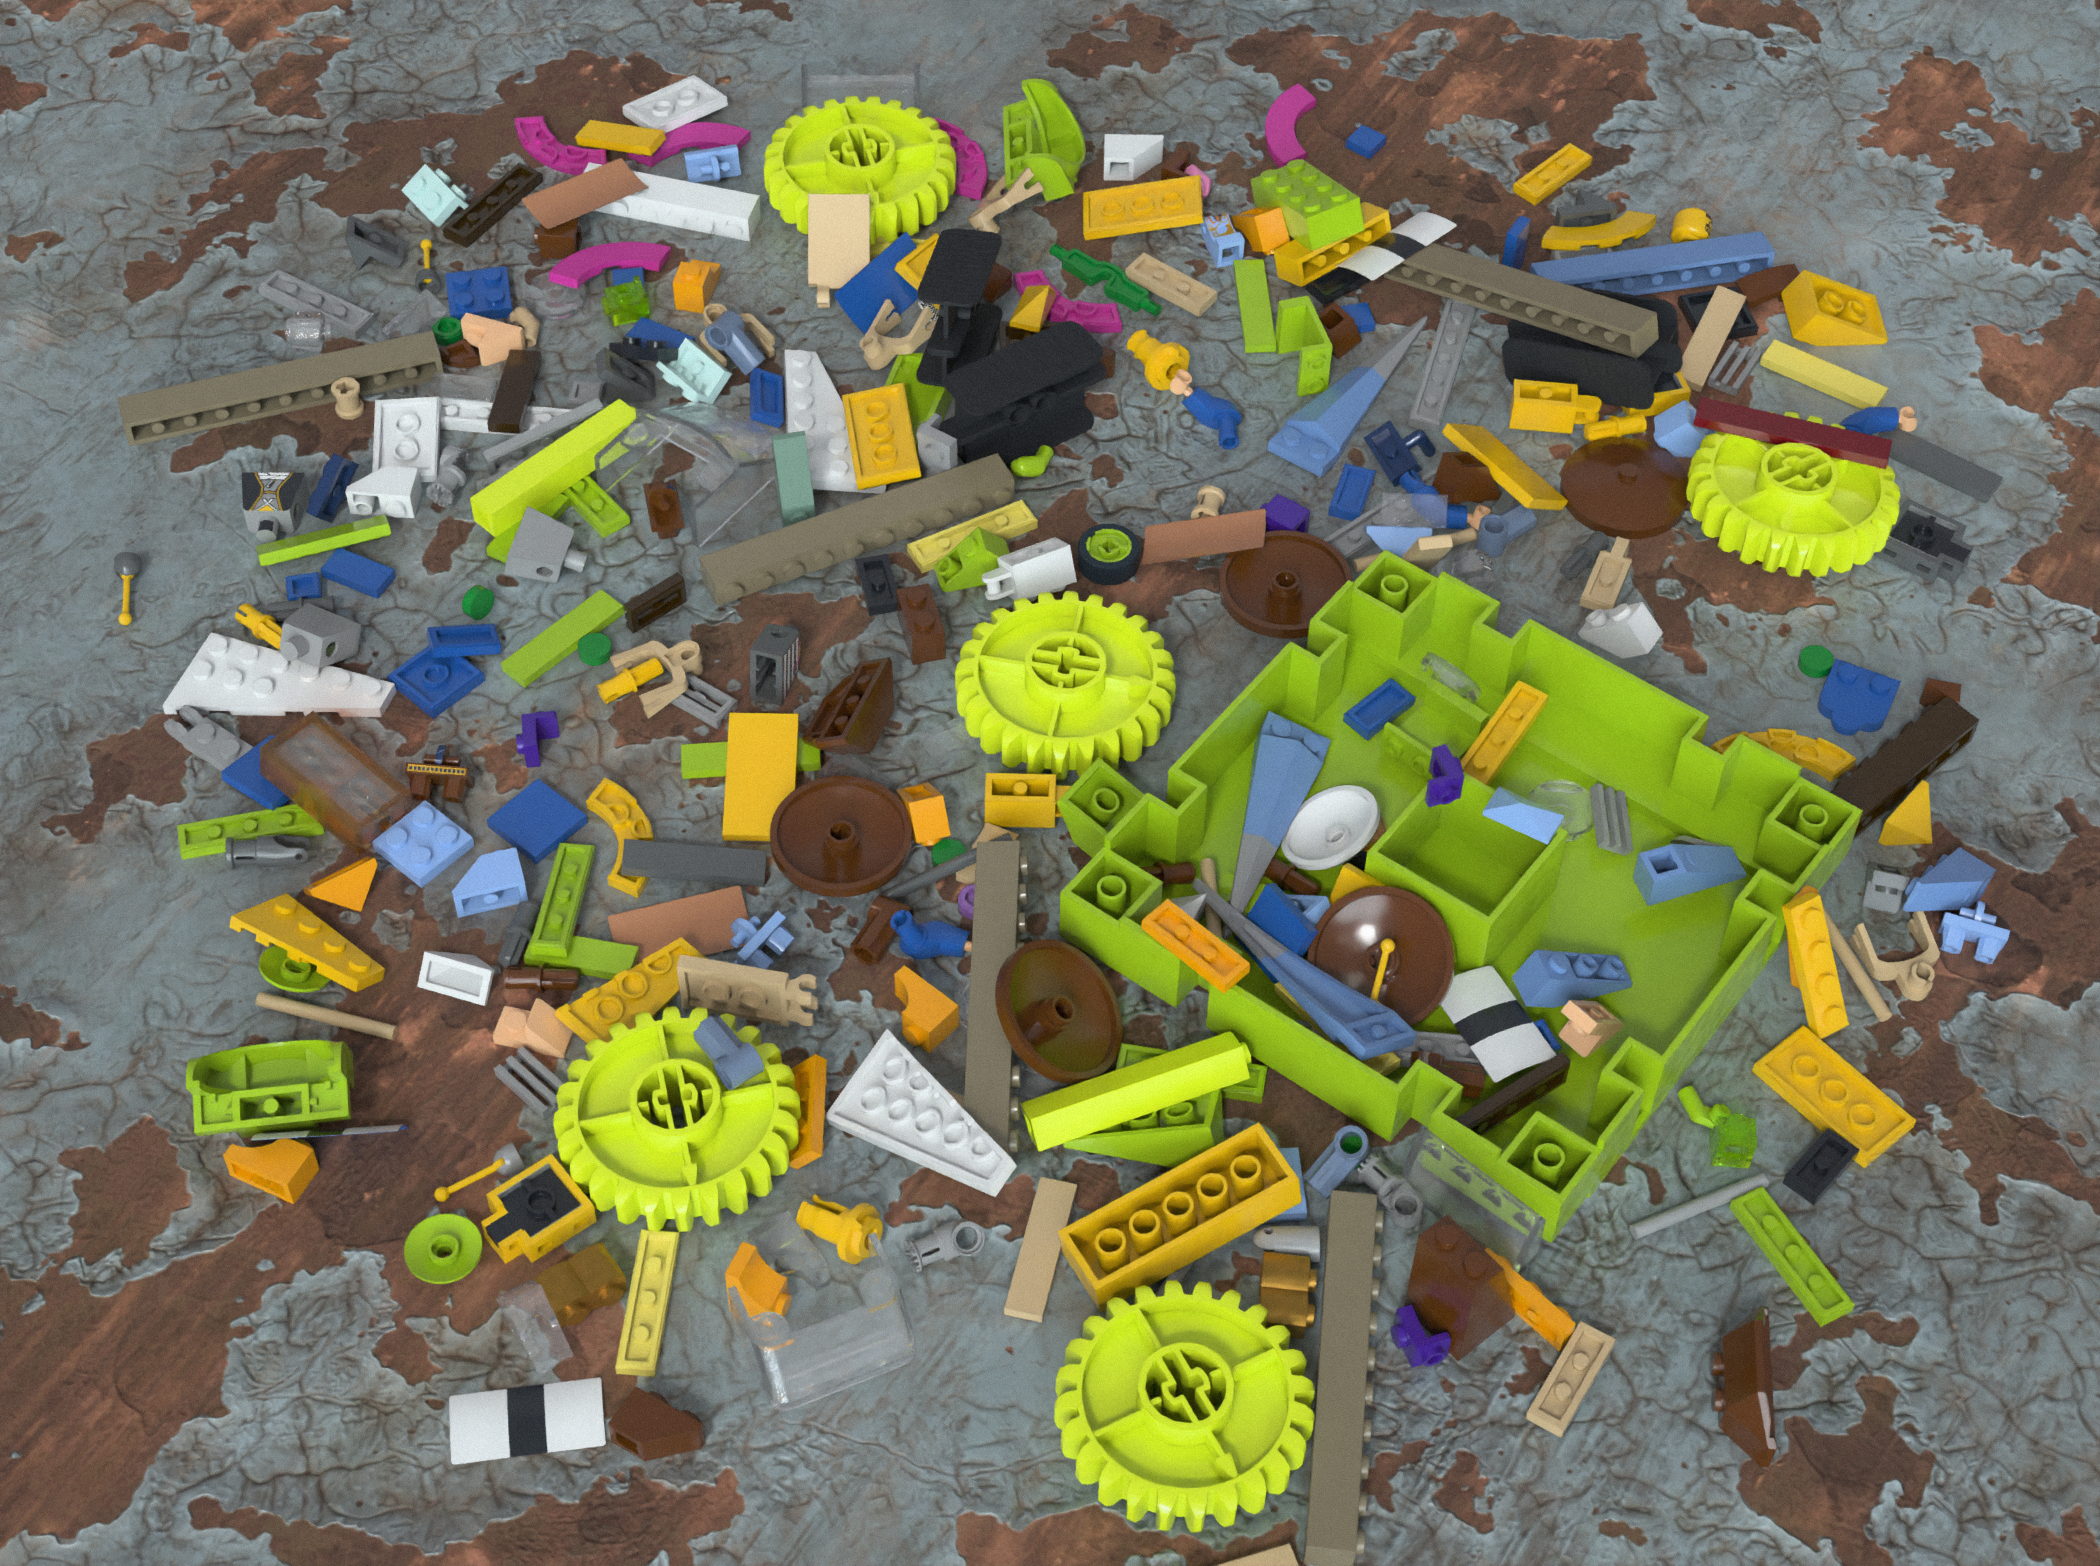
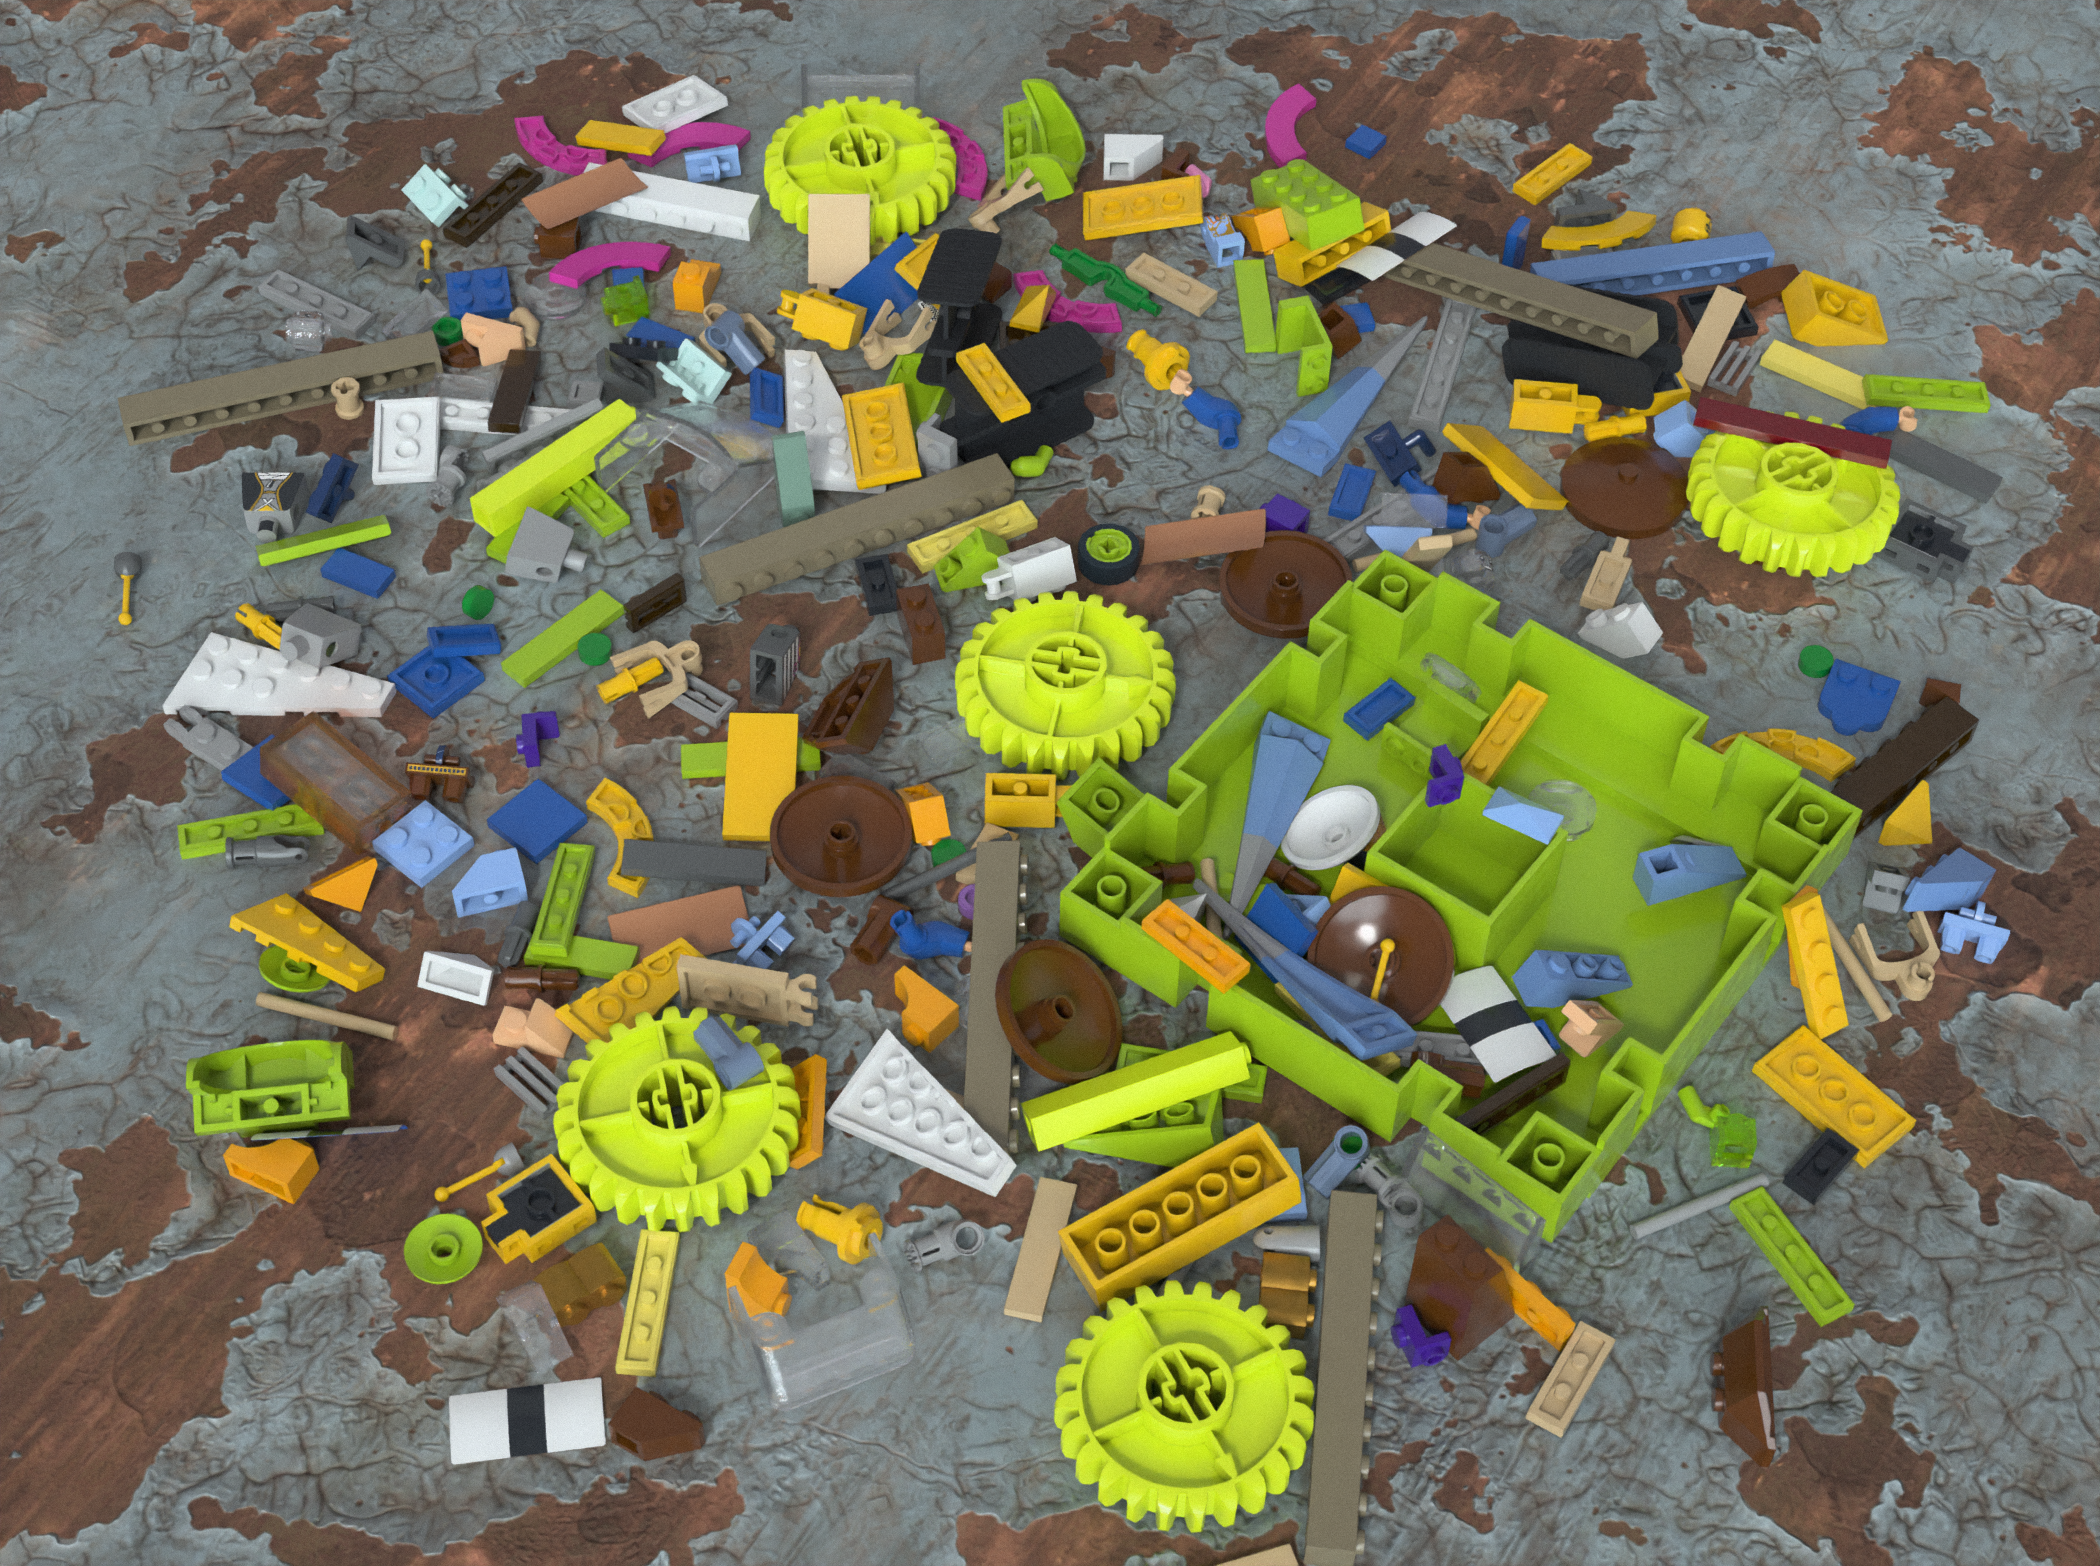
blue tile [285,572,323,601] -> none
white slope [345,465,422,518] -> none
light grey tile [1590,783,1633,856] -> none
none -> yellow brick [776,288,868,351]
none -> yellow tile [956,343,1031,423]
none -> lime tile [1862,374,1991,413]

